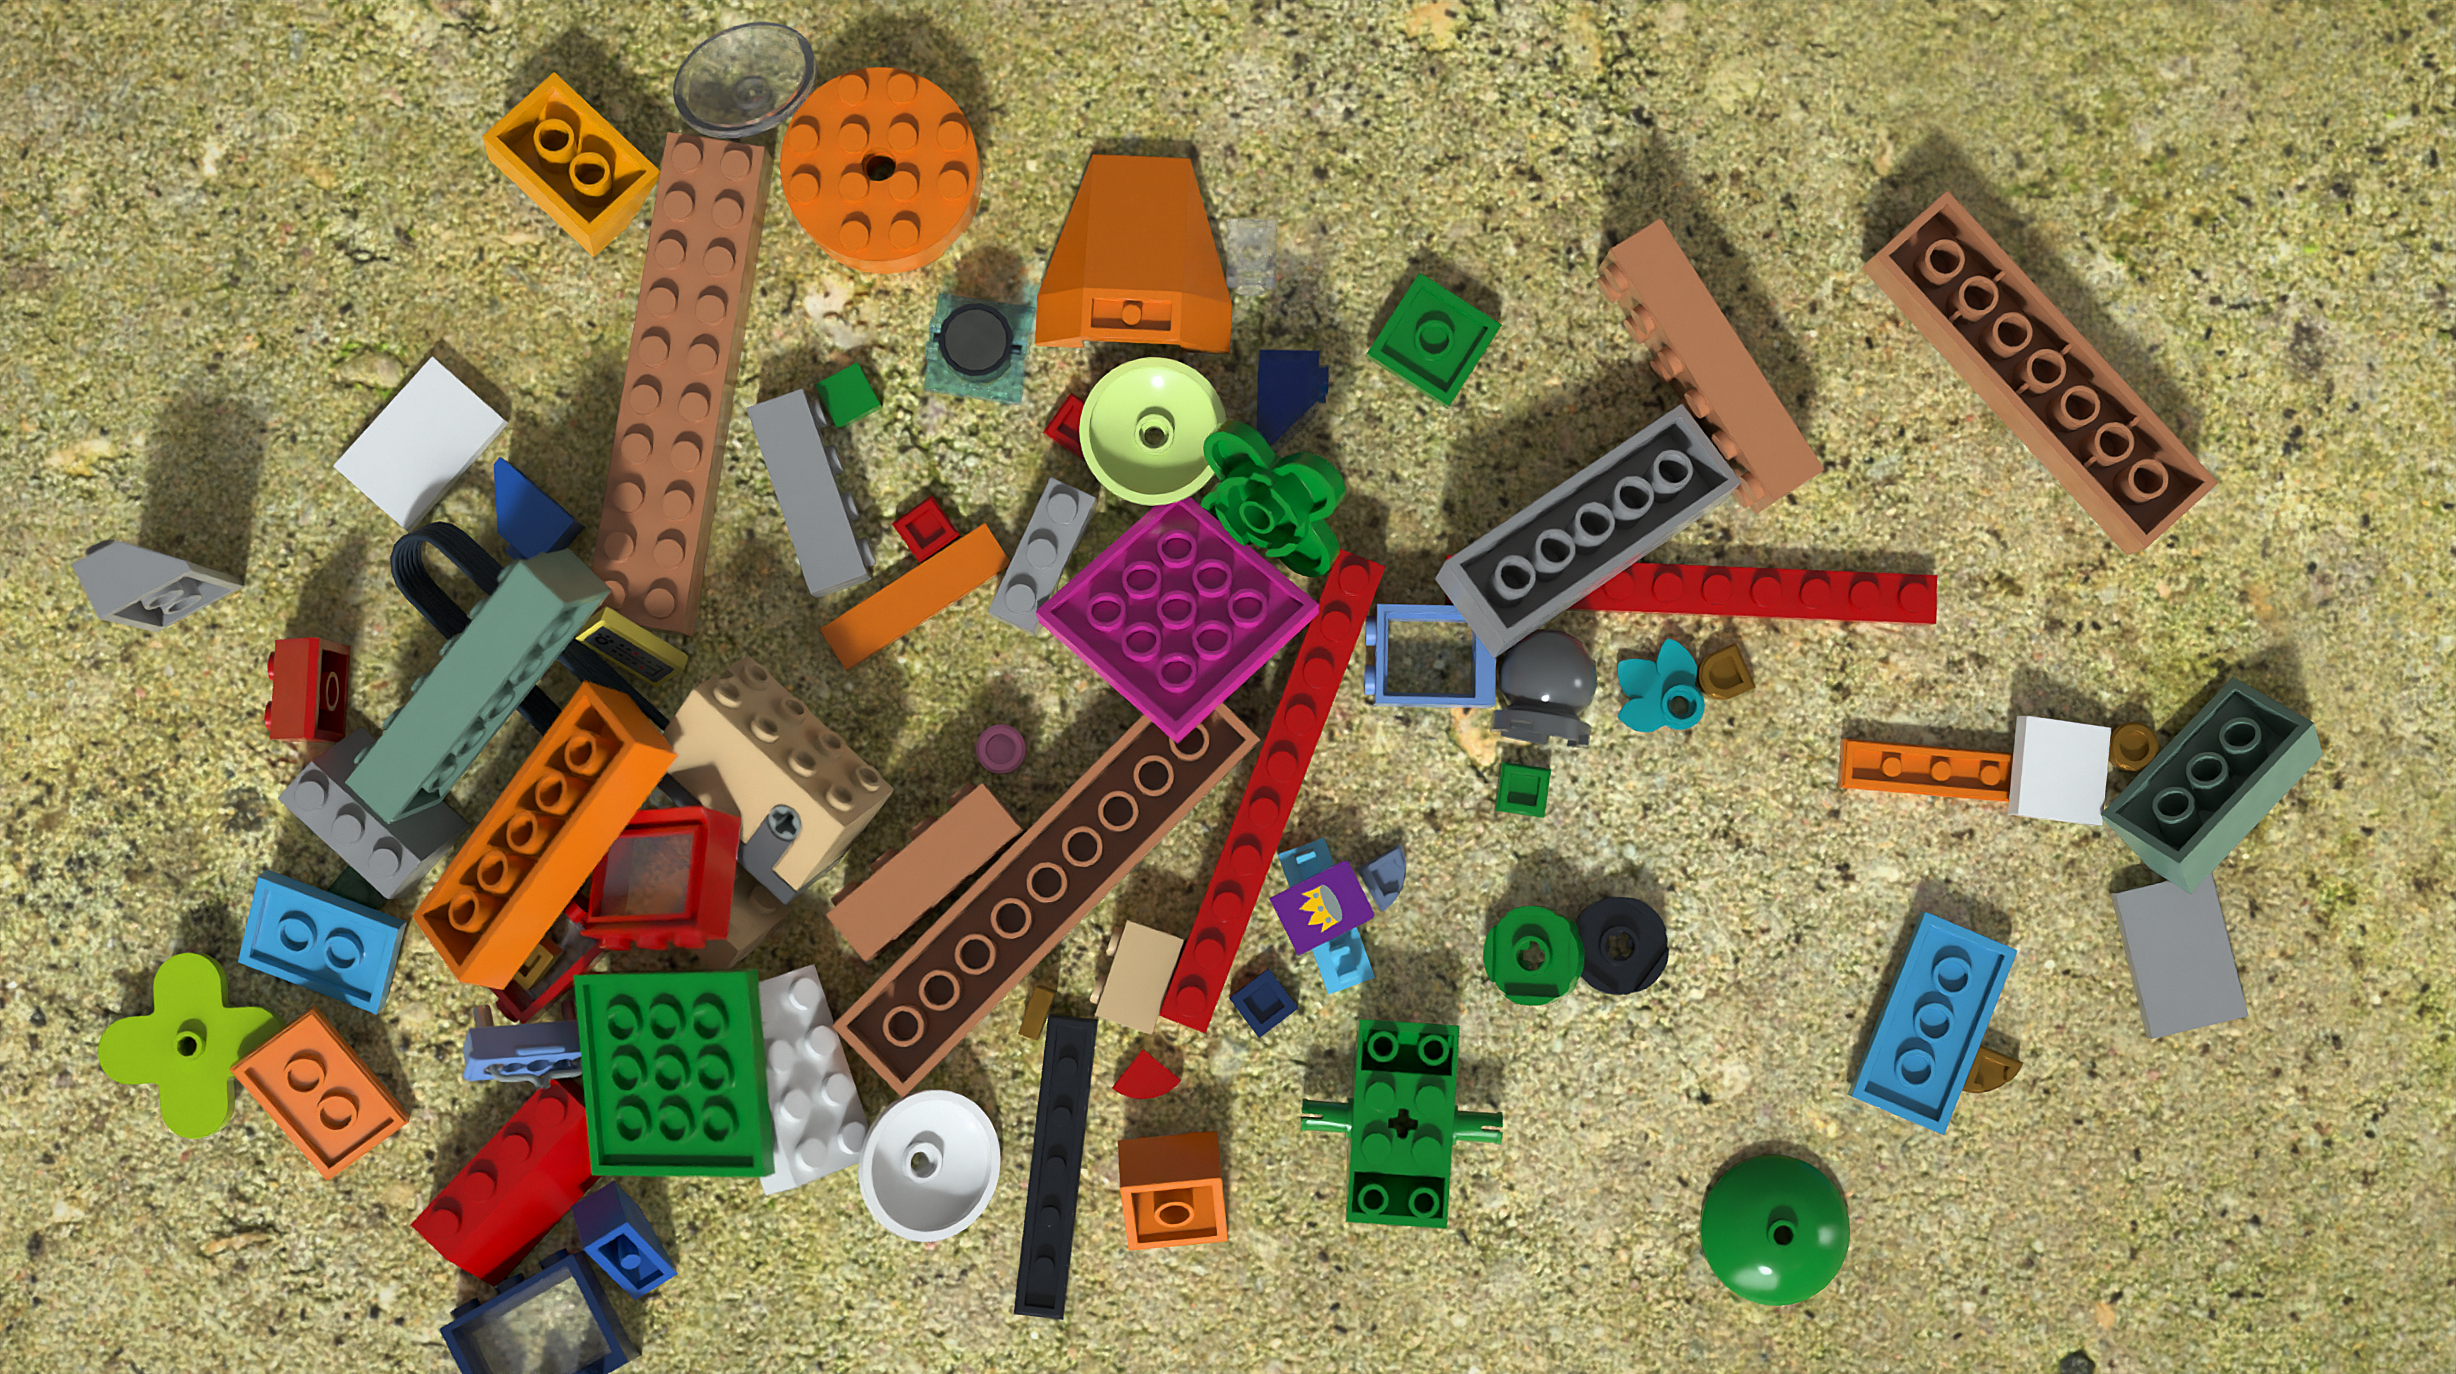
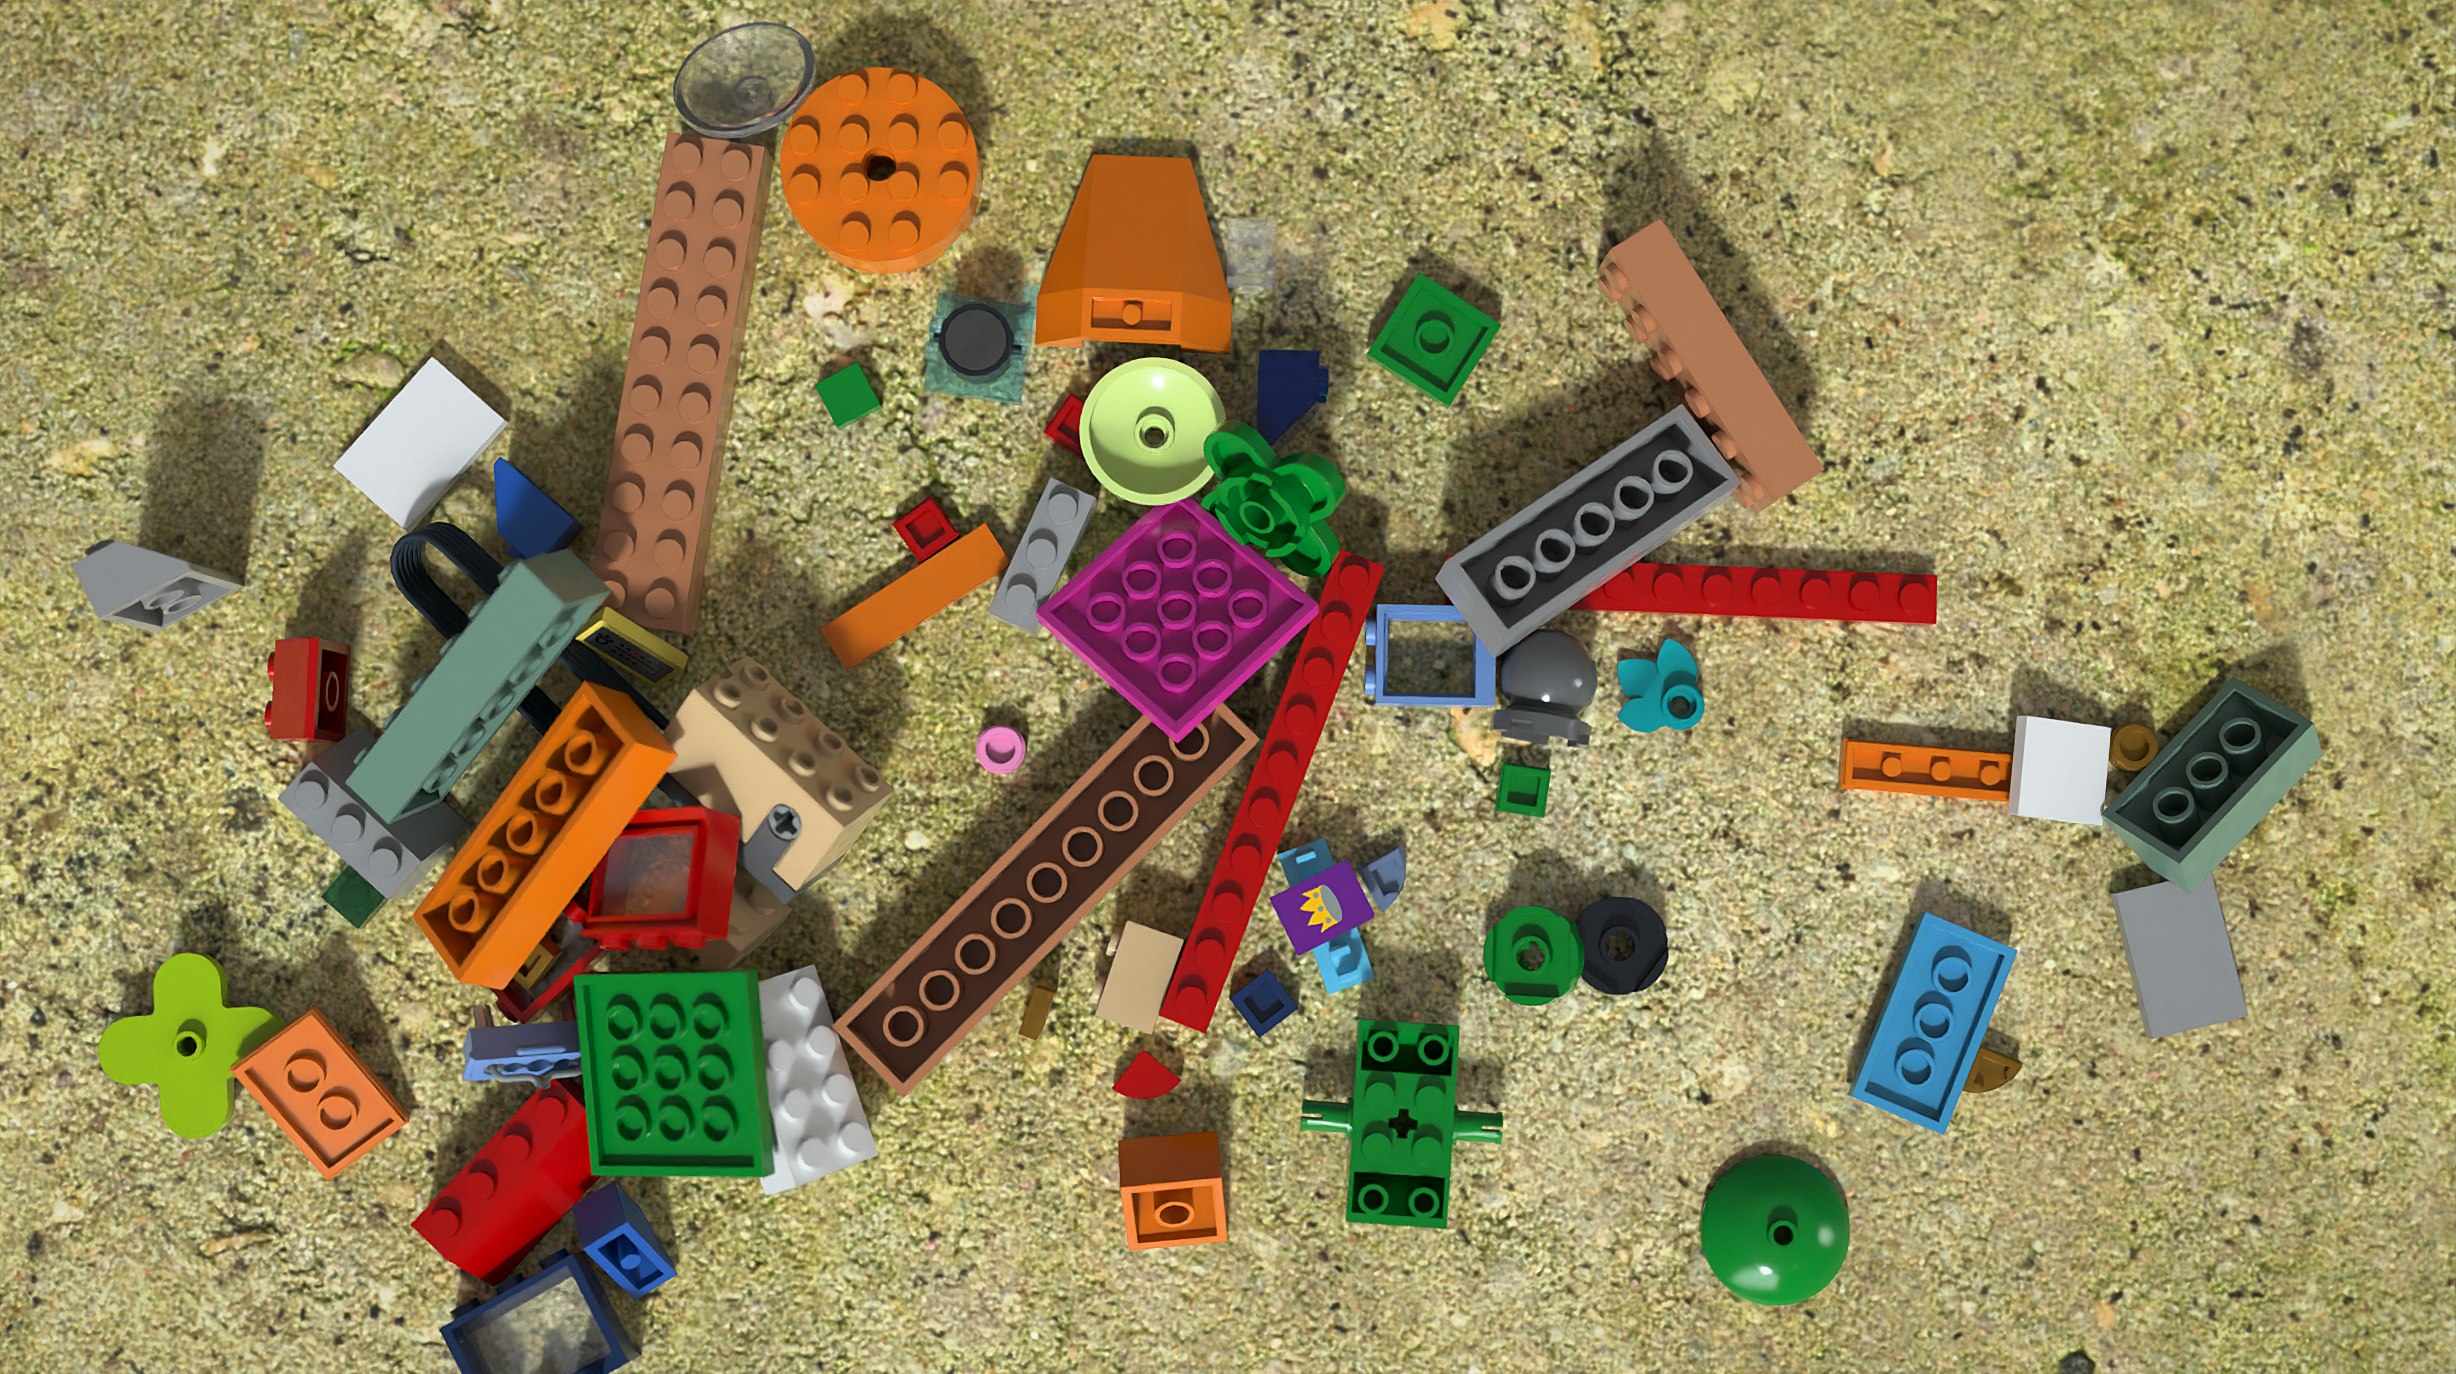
dark azure plate [238,869,407,1014] -> none
light orange slope [482,72,660,258] -> none
light grey brick [746,388,876,599] -> none
nougat brick [826,782,1027,961] -> none
white dish [858,1089,1001,1242] -> none
black tile [1013,1014,1098,1320] -> none
pearl gold tile [1696,643,1756,700] -> none
nougat brick [1862,190,2219,555] -> none

